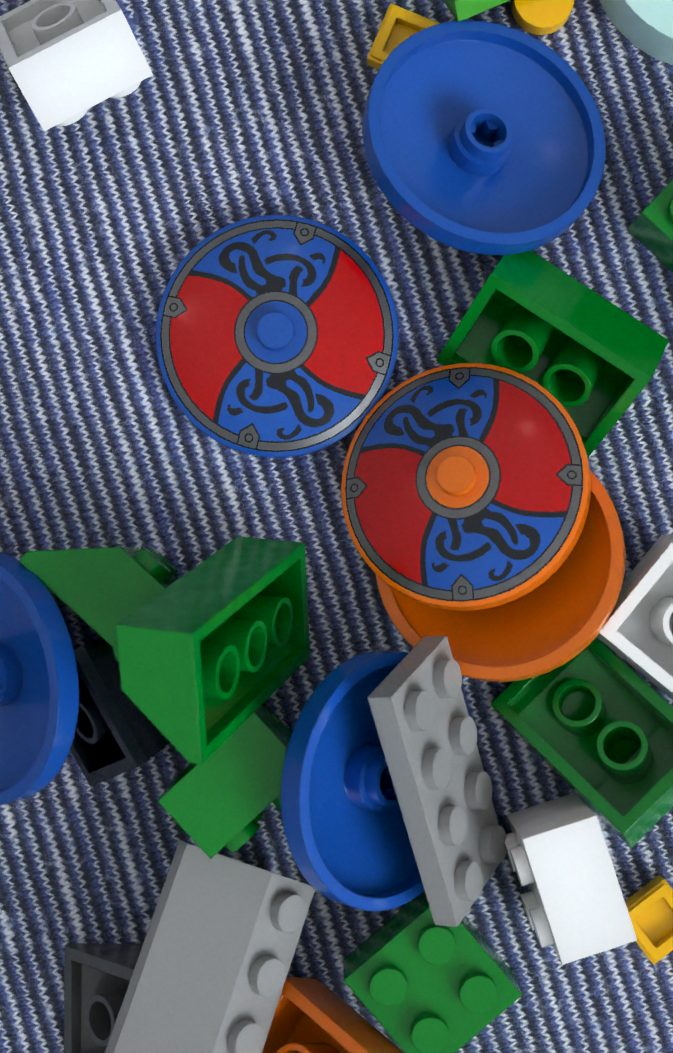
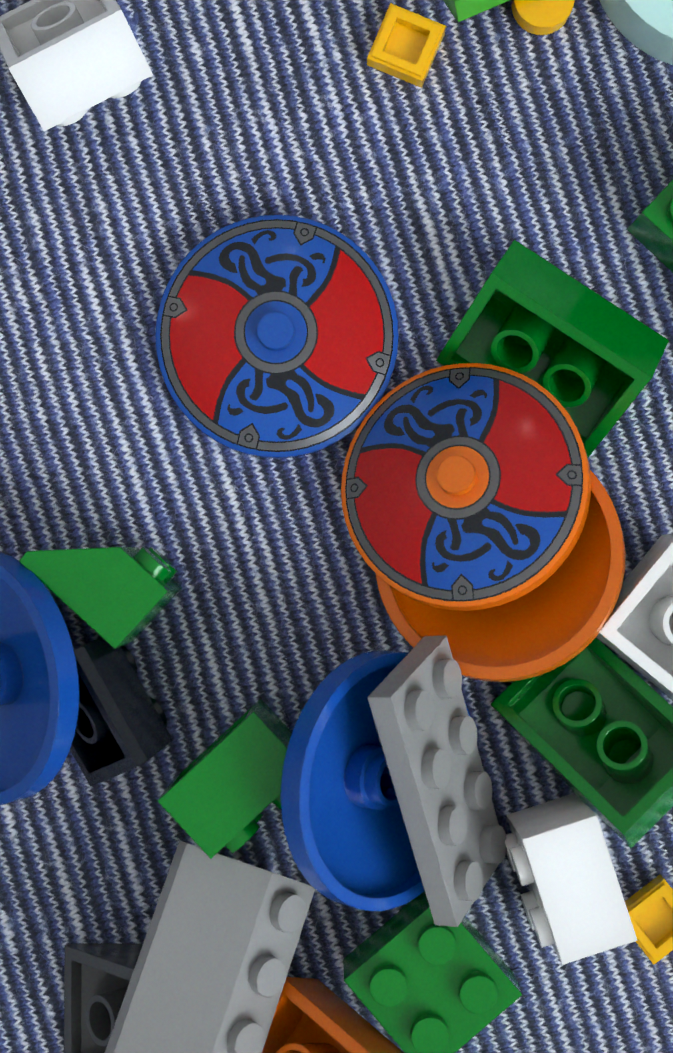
green slope [113,536,310,765] -> none
blue dish [362,20,606,255] -> none

